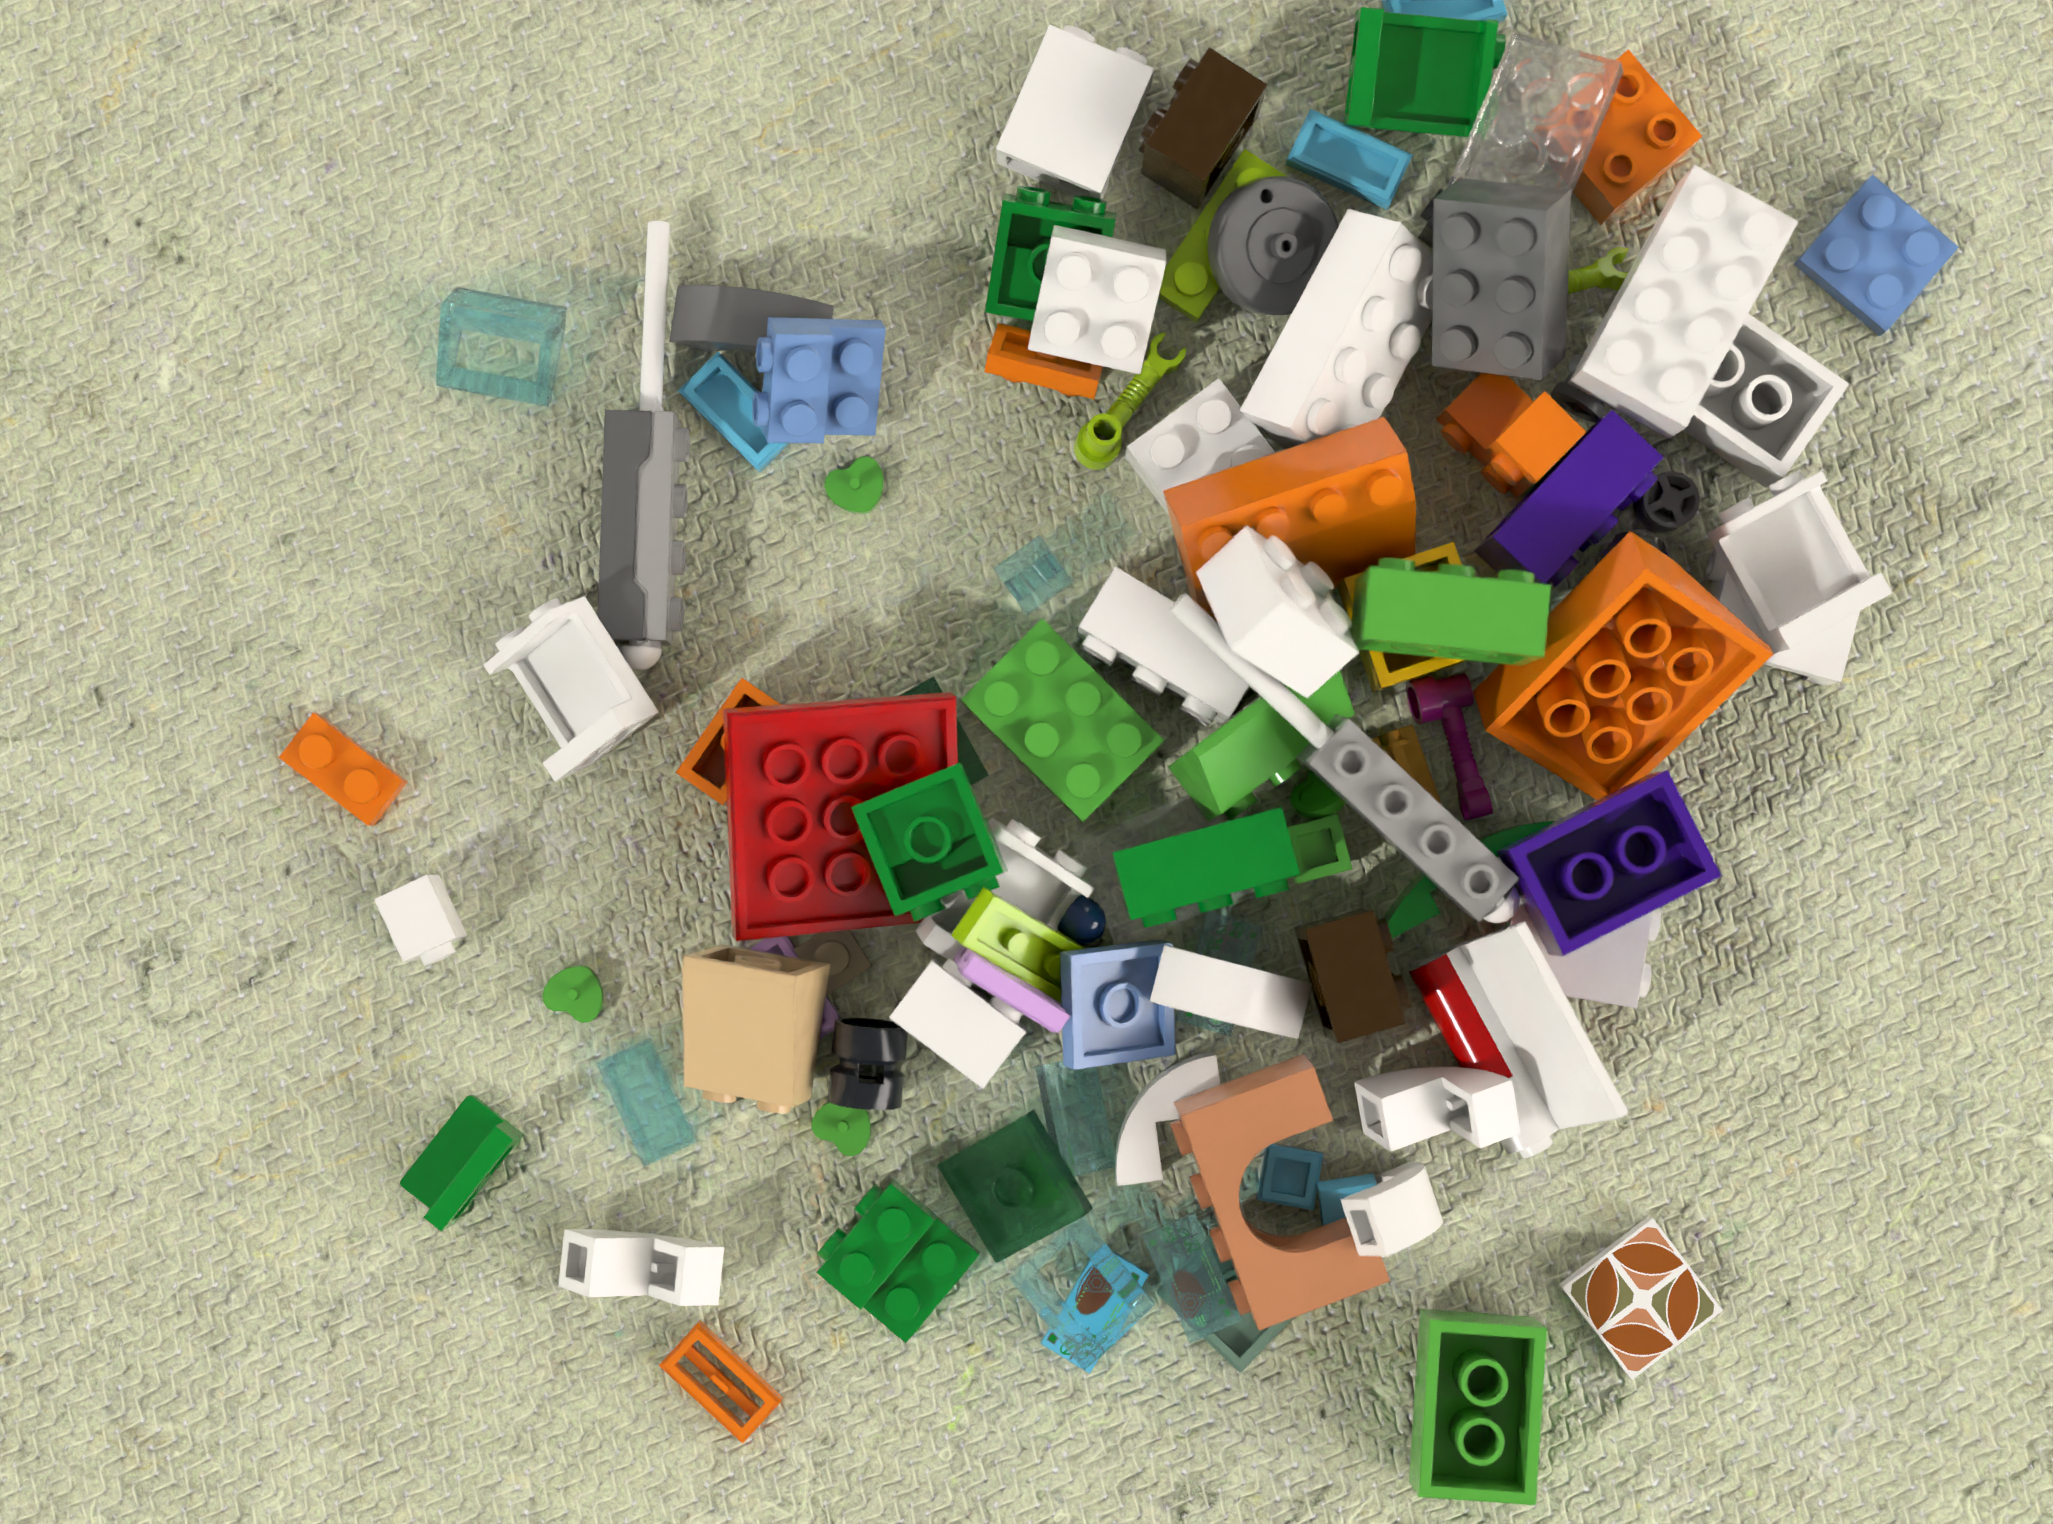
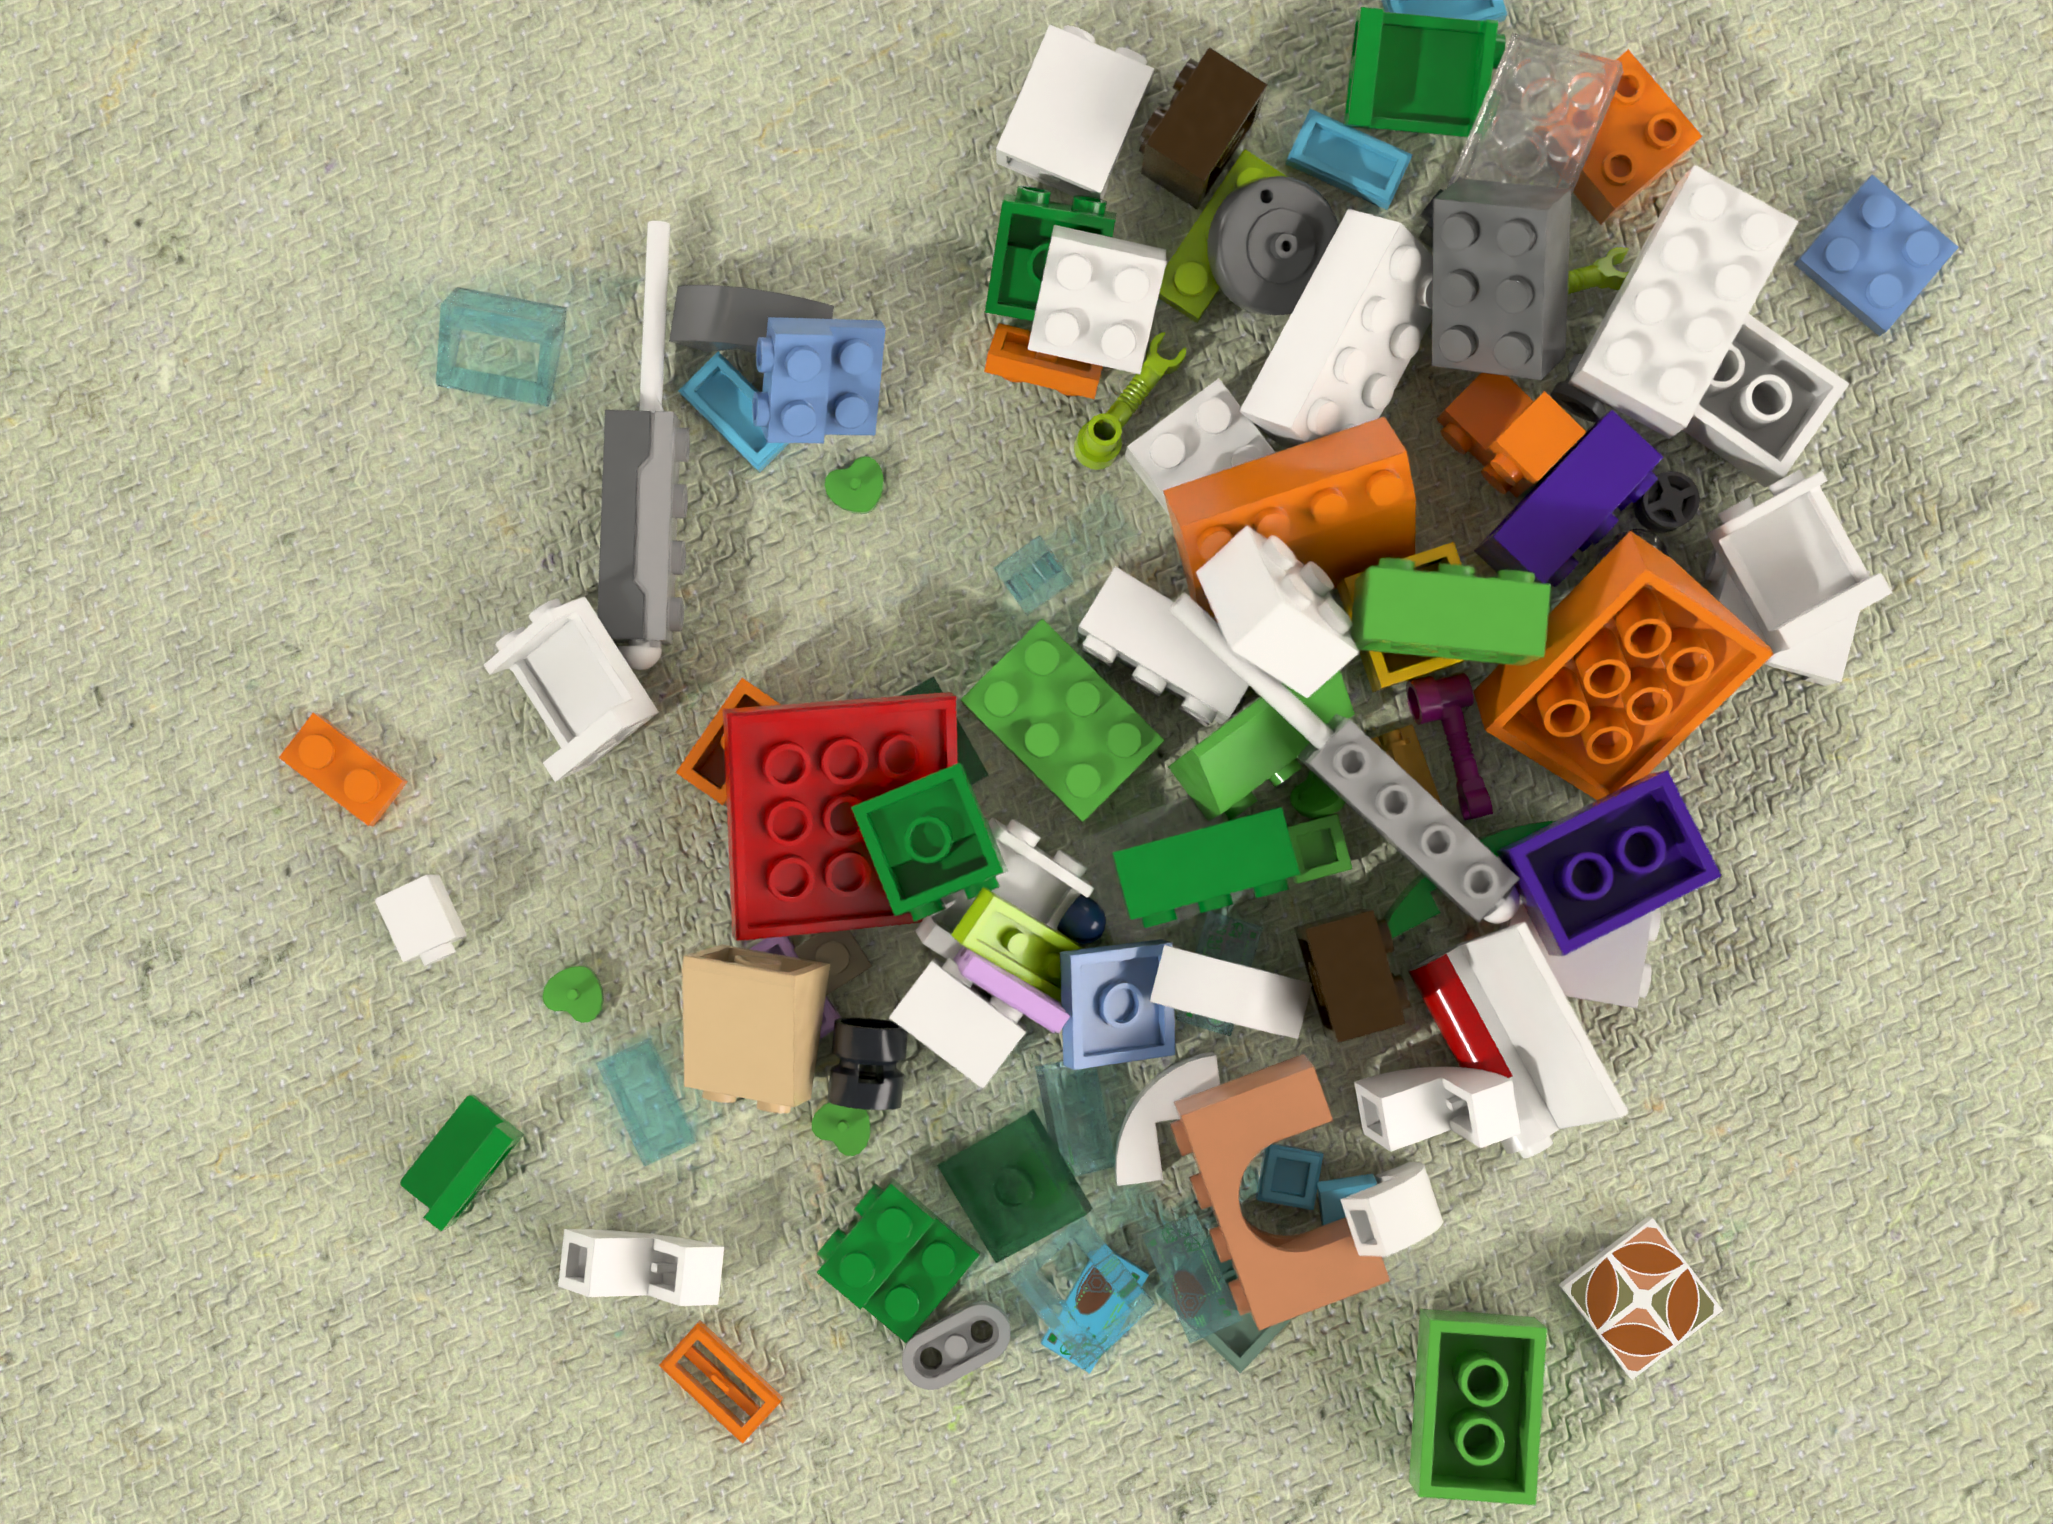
none -> light grey plate [902,1301,1011,1390]

